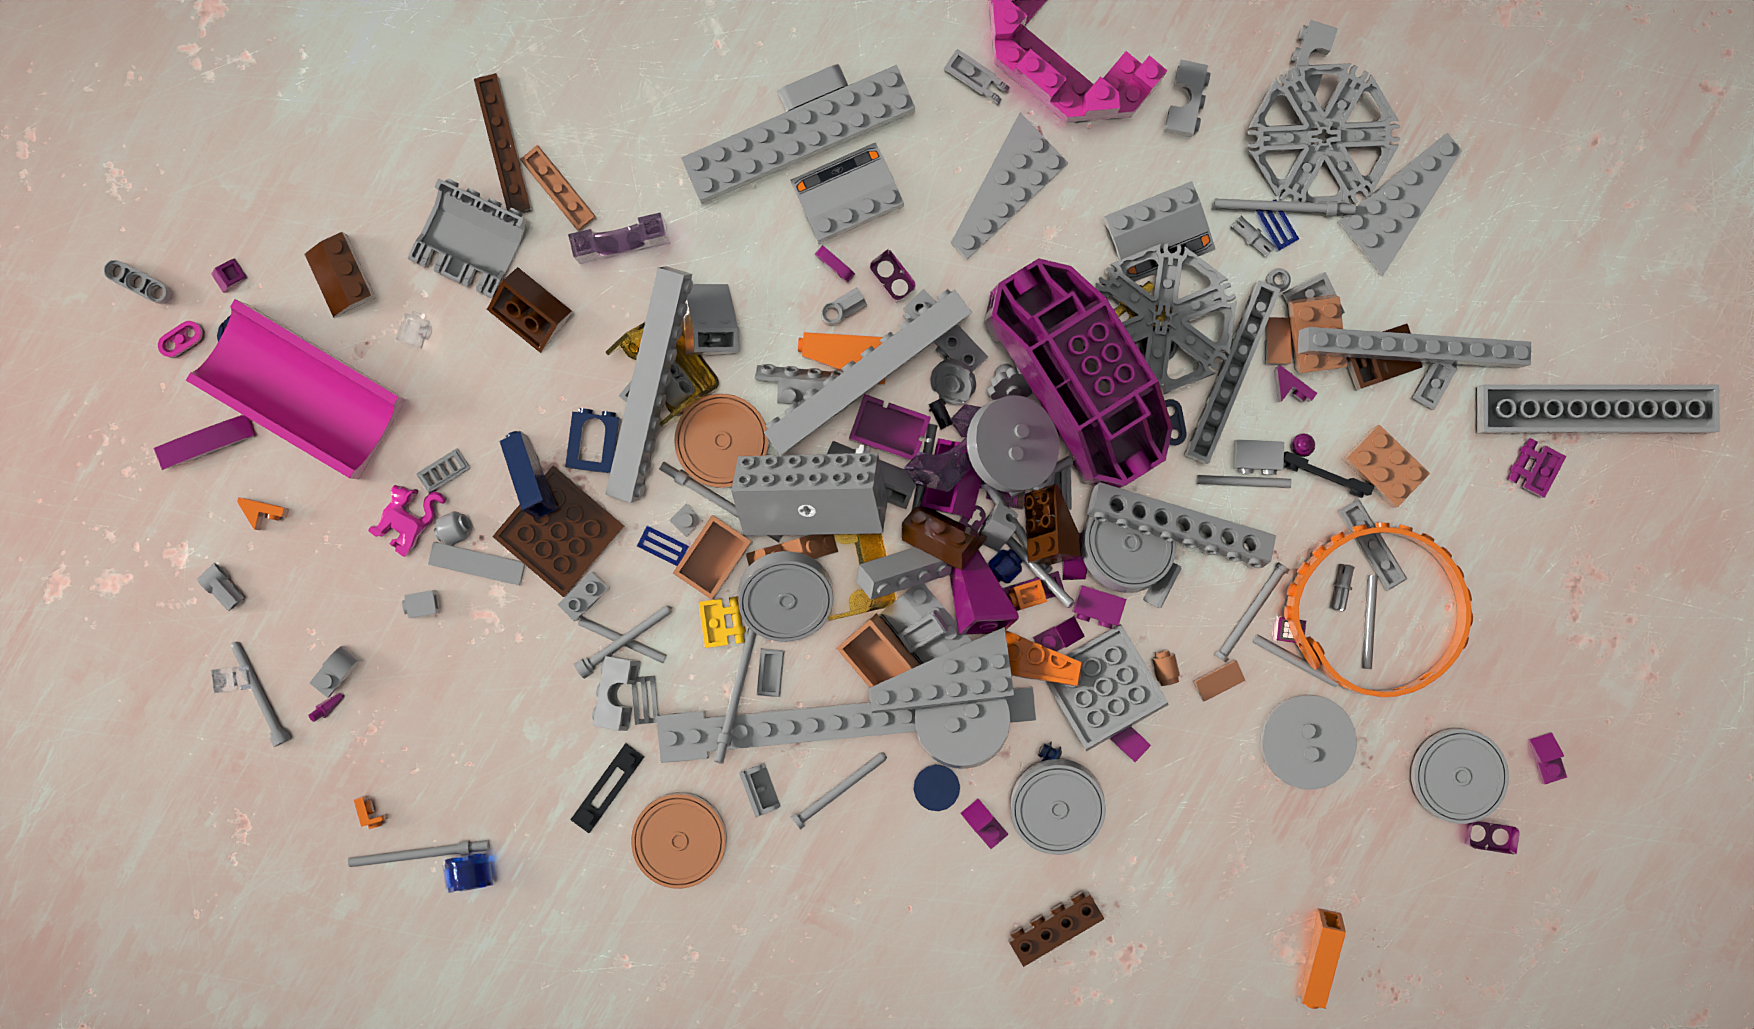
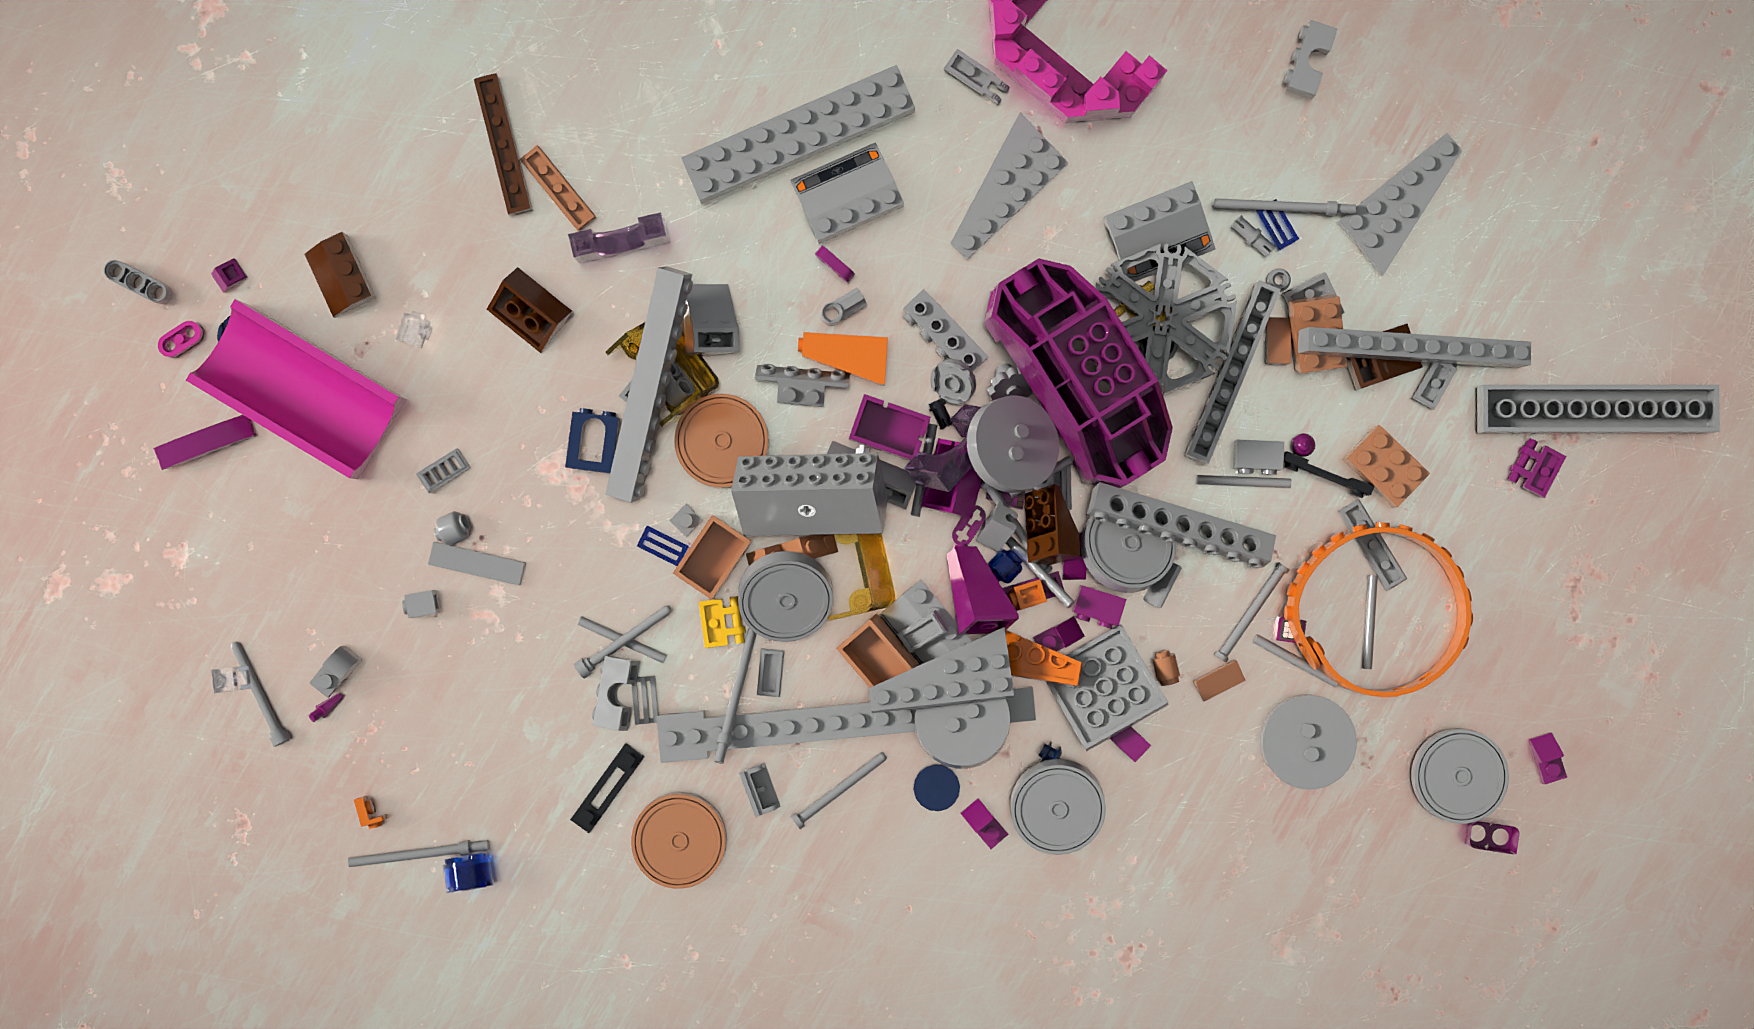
light grey piece [197,563,244,611] -> none
orange slope [237,497,289,530] -> none
dark pink animal [368,485,445,557] -> none
light grey hinge [408,178,527,298] -> none
reddish brown plate [492,465,625,597] -> none
dark blue slope [499,431,559,520] -> none
light grey brick [558,572,610,621] -> none
light grey bar [659,462,783,543] -> none
light grey brick [763,289,972,455] -> none
light grey beam [777,64,848,112] -> none
light grey brick [856,547,952,600] -> none
magenta piece [870,248,916,303] -> none
reddish brown slope [902,507,987,571] -> none
reddish brown brick [1008,891,1104,967] -> none
light grey arch [1164,60,1211,137] -> none
dark blue plate [1165,399,1187,446] -> none
light grey plate [1248,63,1400,204] -> none
magenta slope [1274,365,1317,402] -> none
orange slope [1300,908,1346,1009] -> none
light grey axle [1332,564,1355,611] -> none

